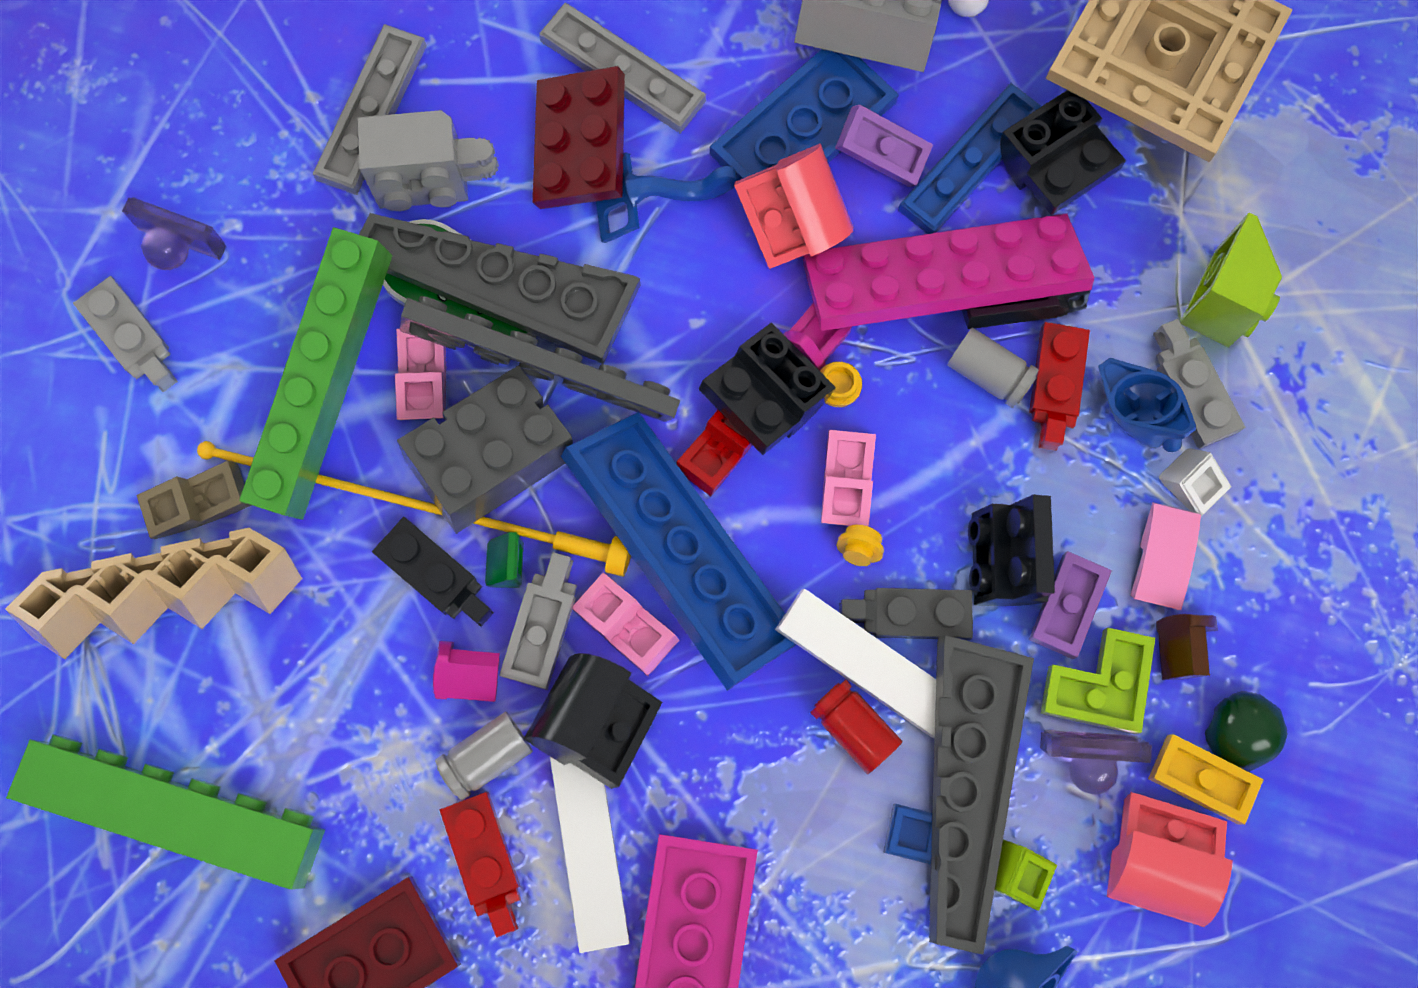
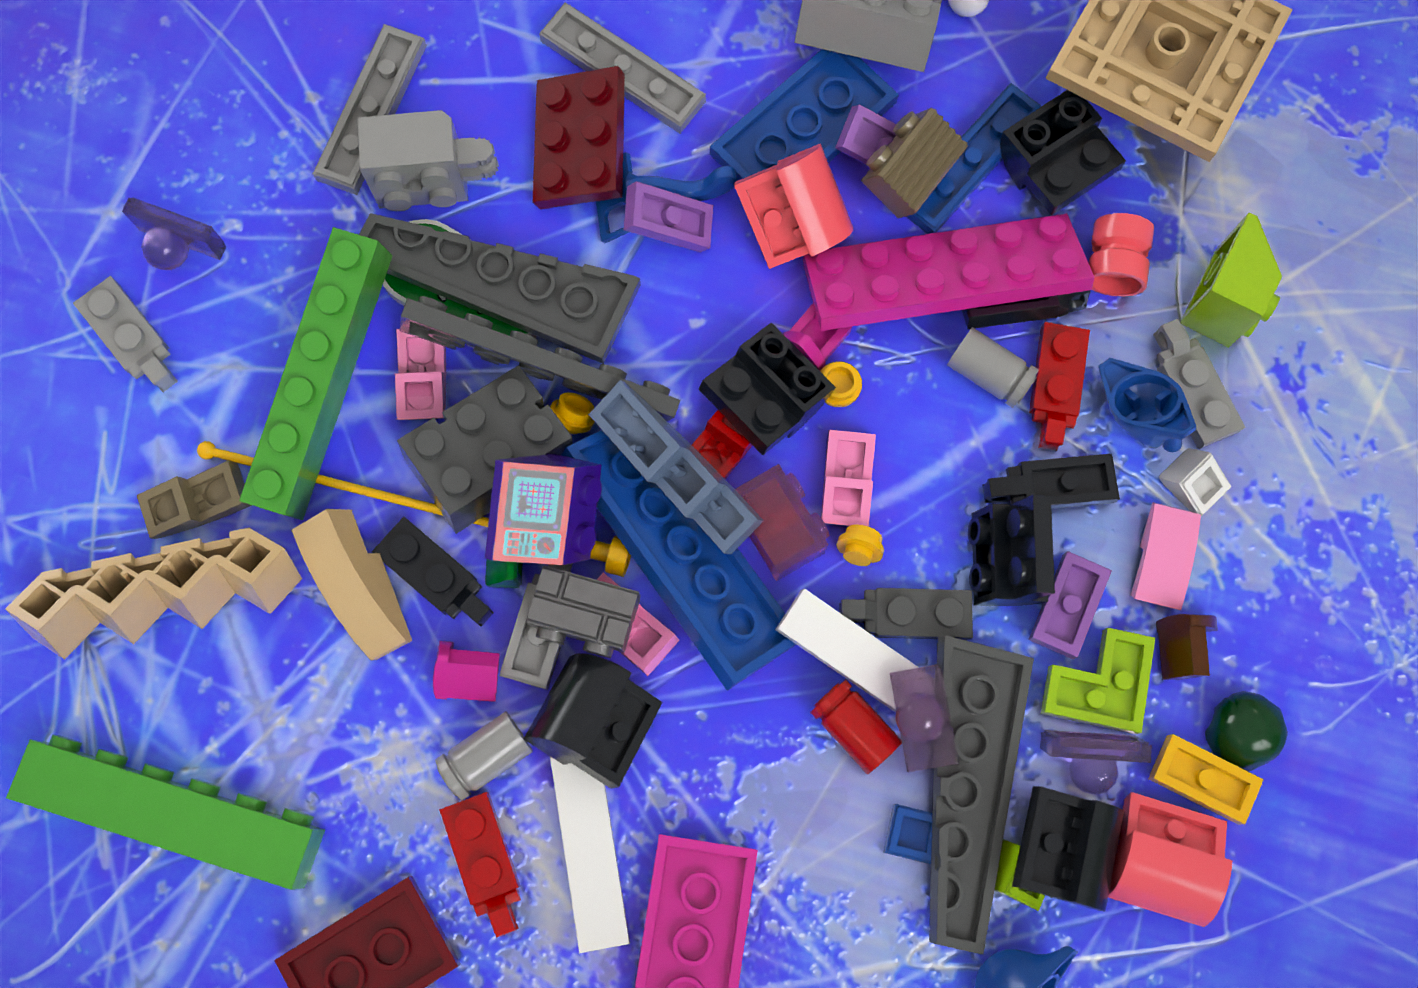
none -> tan slope [291,509,413,661]
none -> slope [485,454,602,565]
none -> flat silver brick [527,565,641,658]
none -> yellow plate [550,392,595,434]
none -> sand blue slope [588,380,764,554]
none -> medium lavender plate [624,181,713,252]
none -> clear pink brick [735,464,830,582]
none -> dark tan brick [861,108,968,218]
none -> clear purple tile [890,664,959,773]
none -> black hinge [982,454,1120,509]
none -> black brick [1012,786,1125,912]
none -> coral wheel [1089,213,1154,297]

